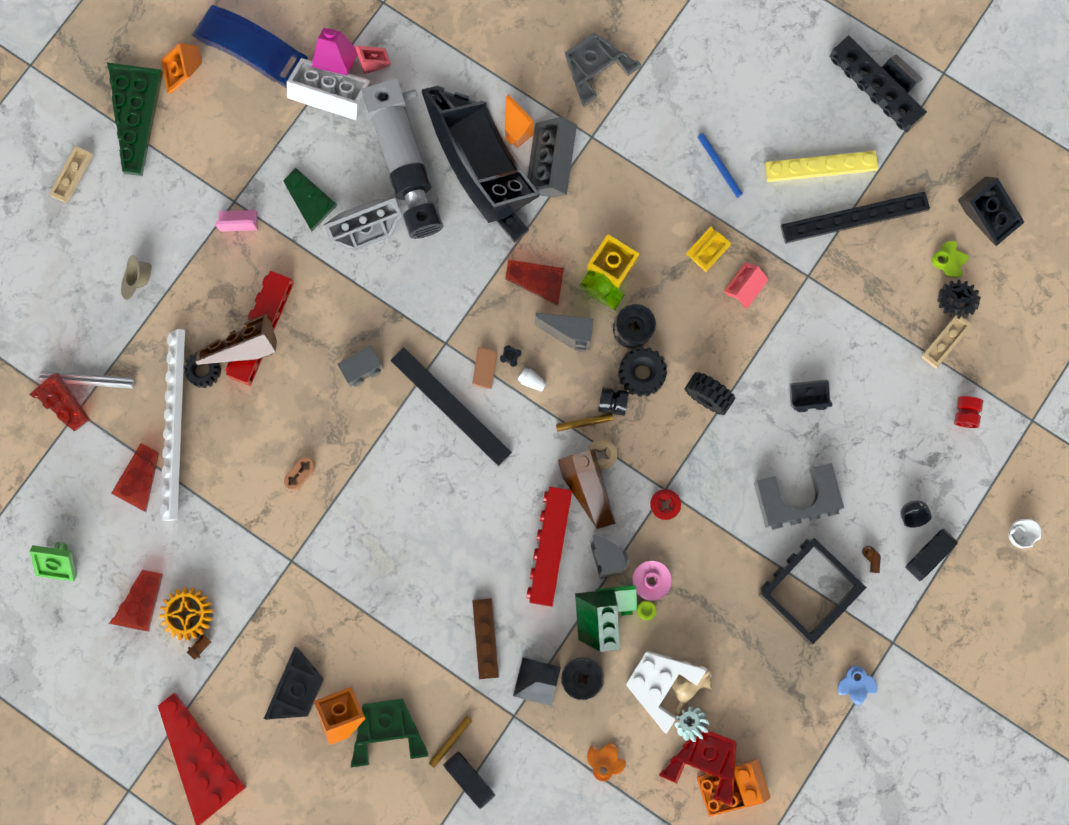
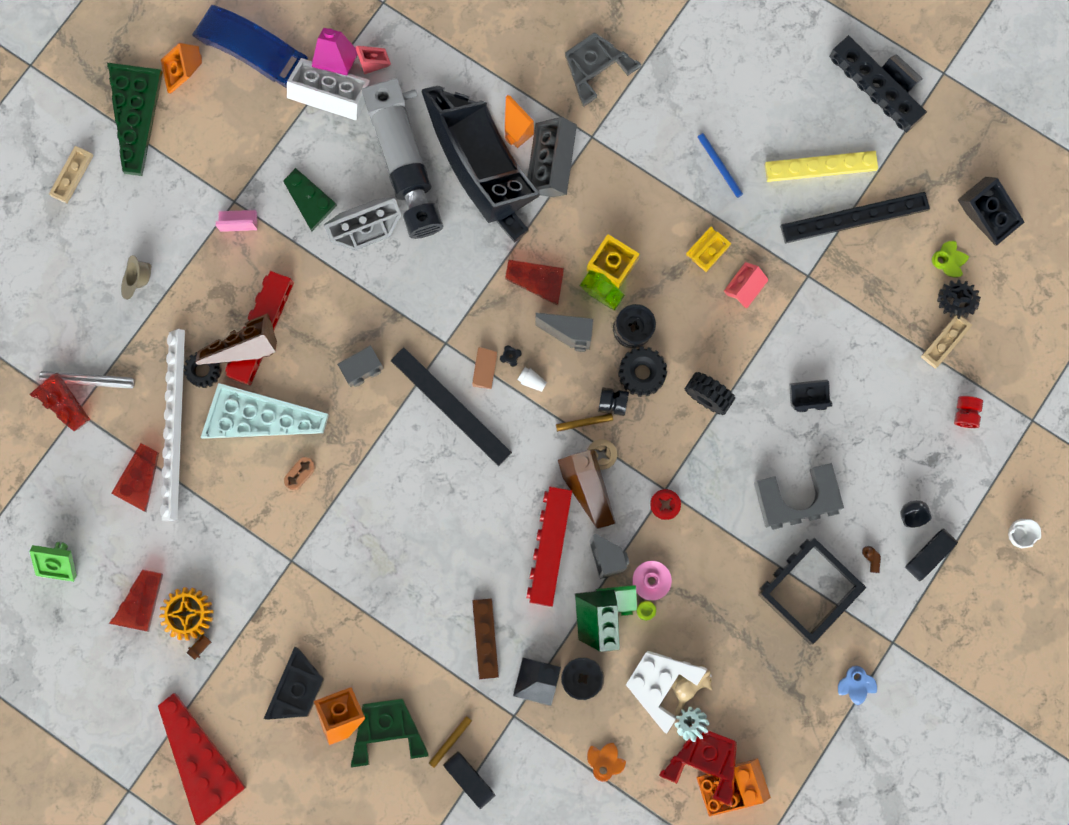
none -> light aqua wing [201,383,329,439]

